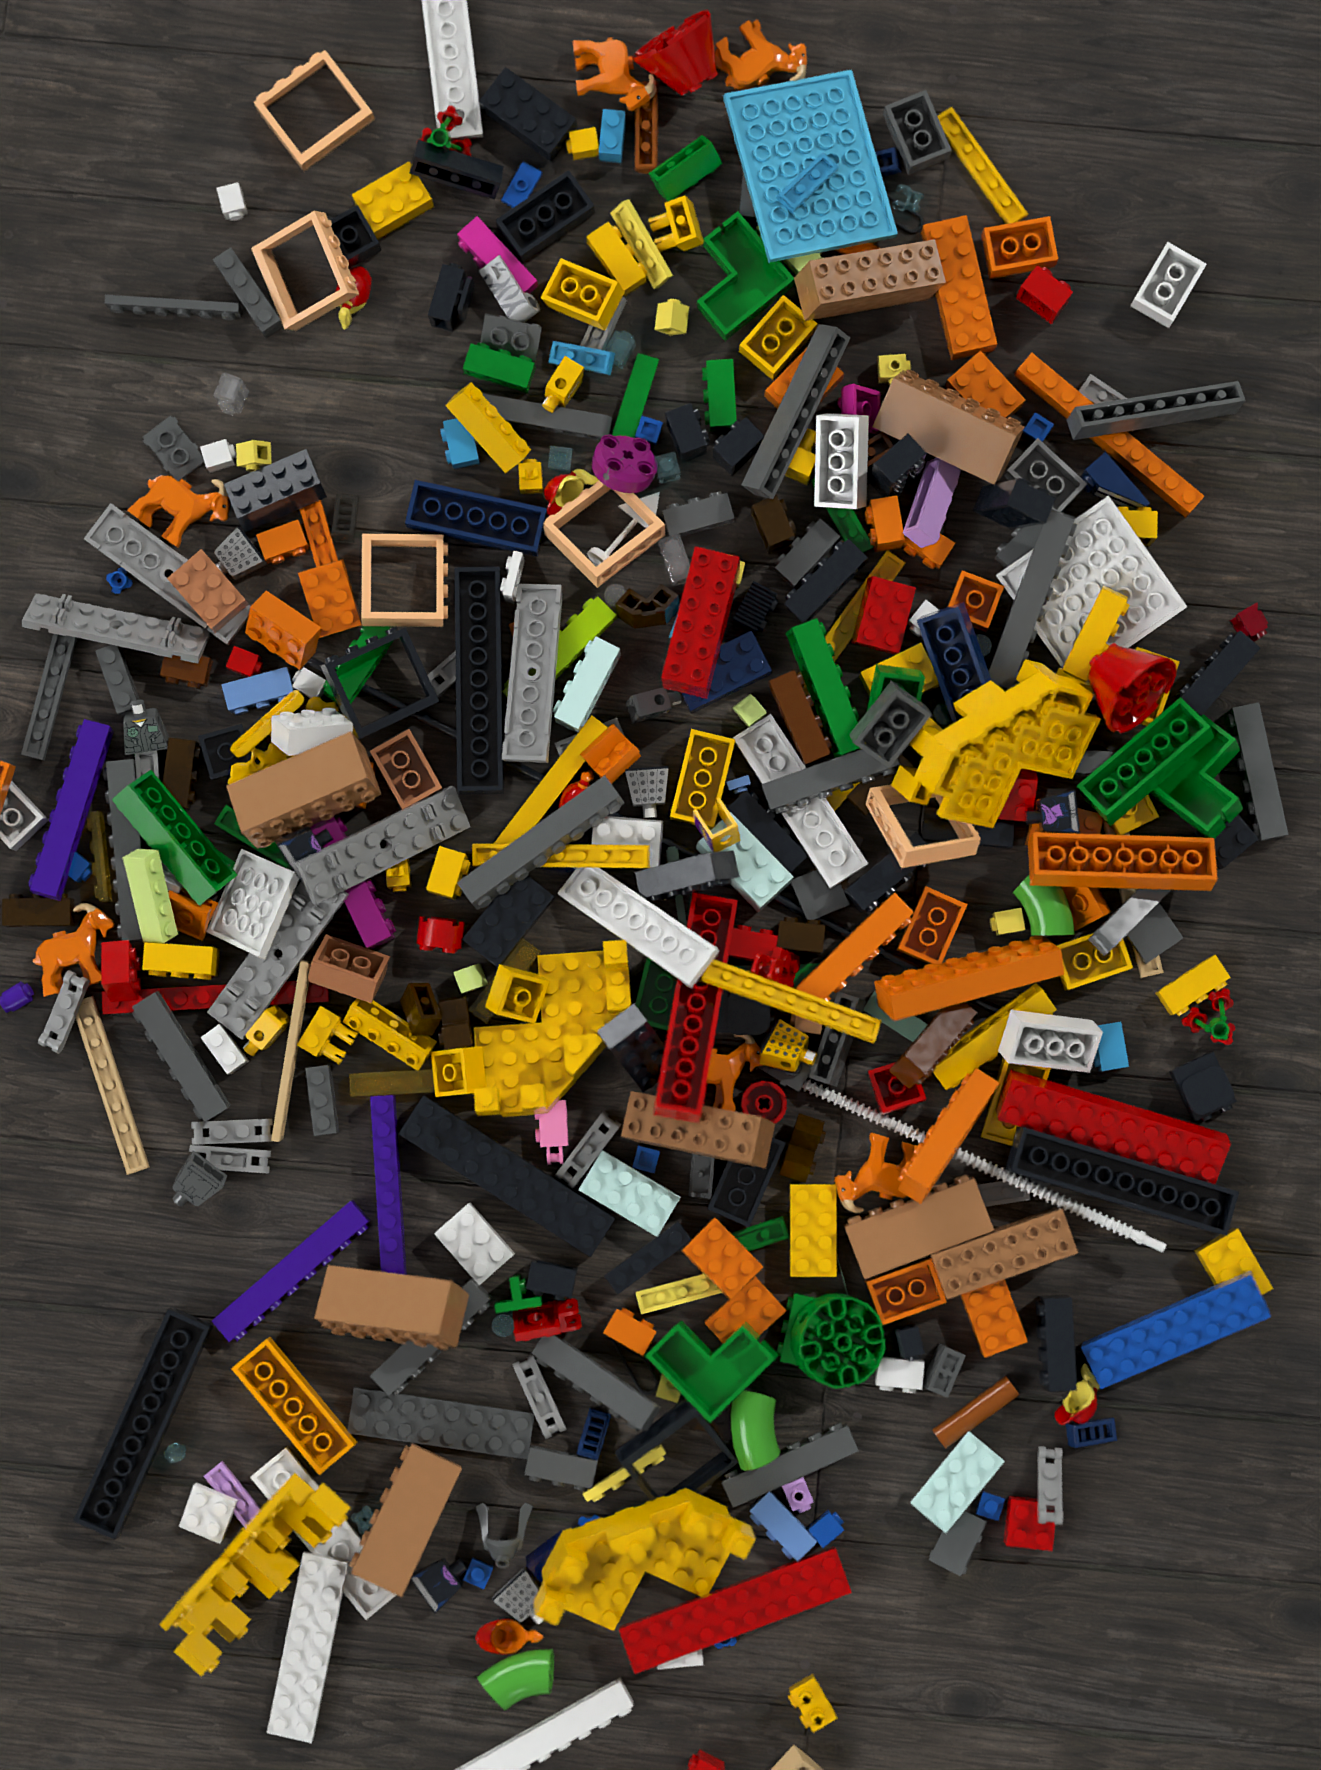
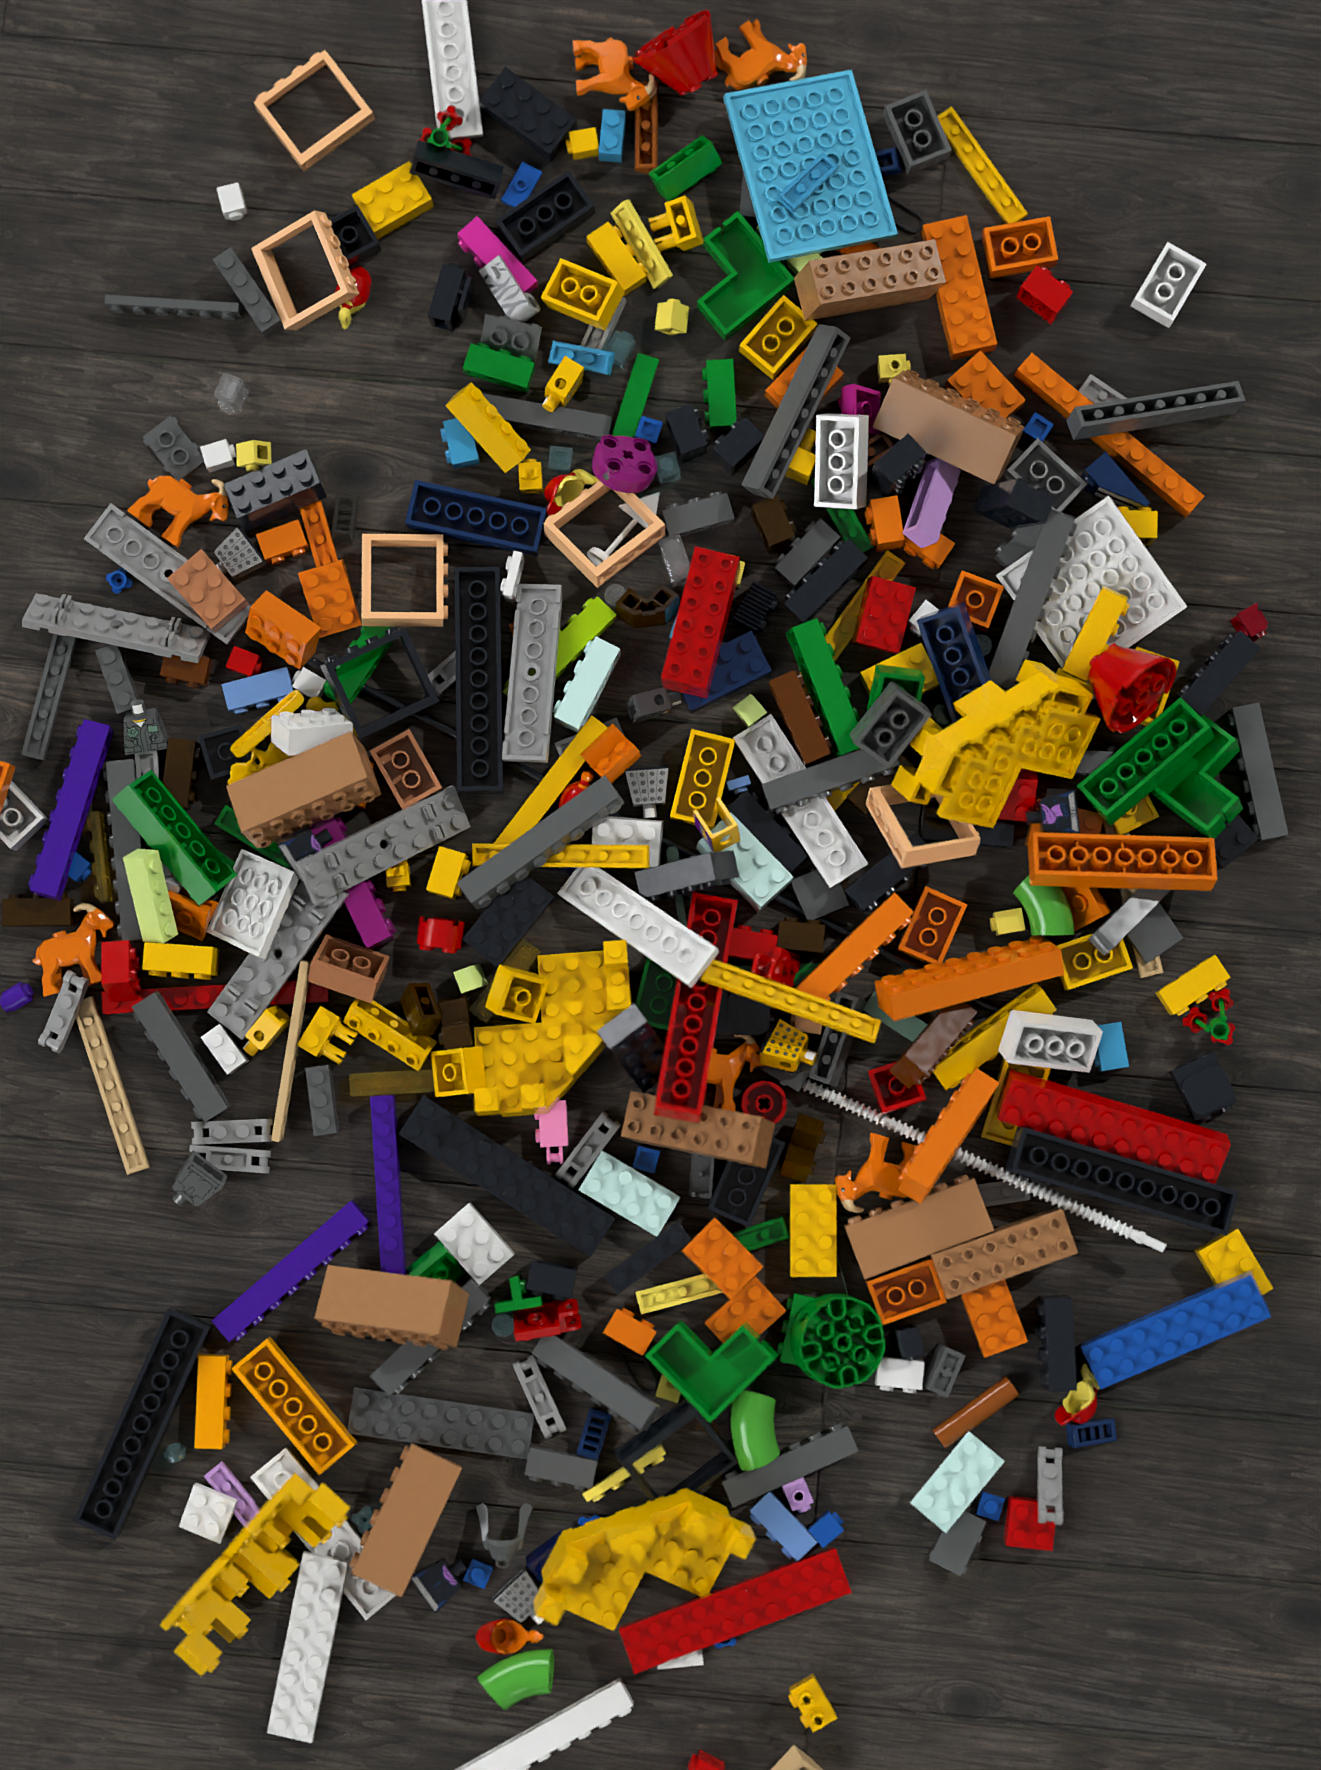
clear light blue piece [892,185,924,212] -> none
none -> light orange brick [195,1354,233,1449]
none -> green bracket [407,1241,467,1283]

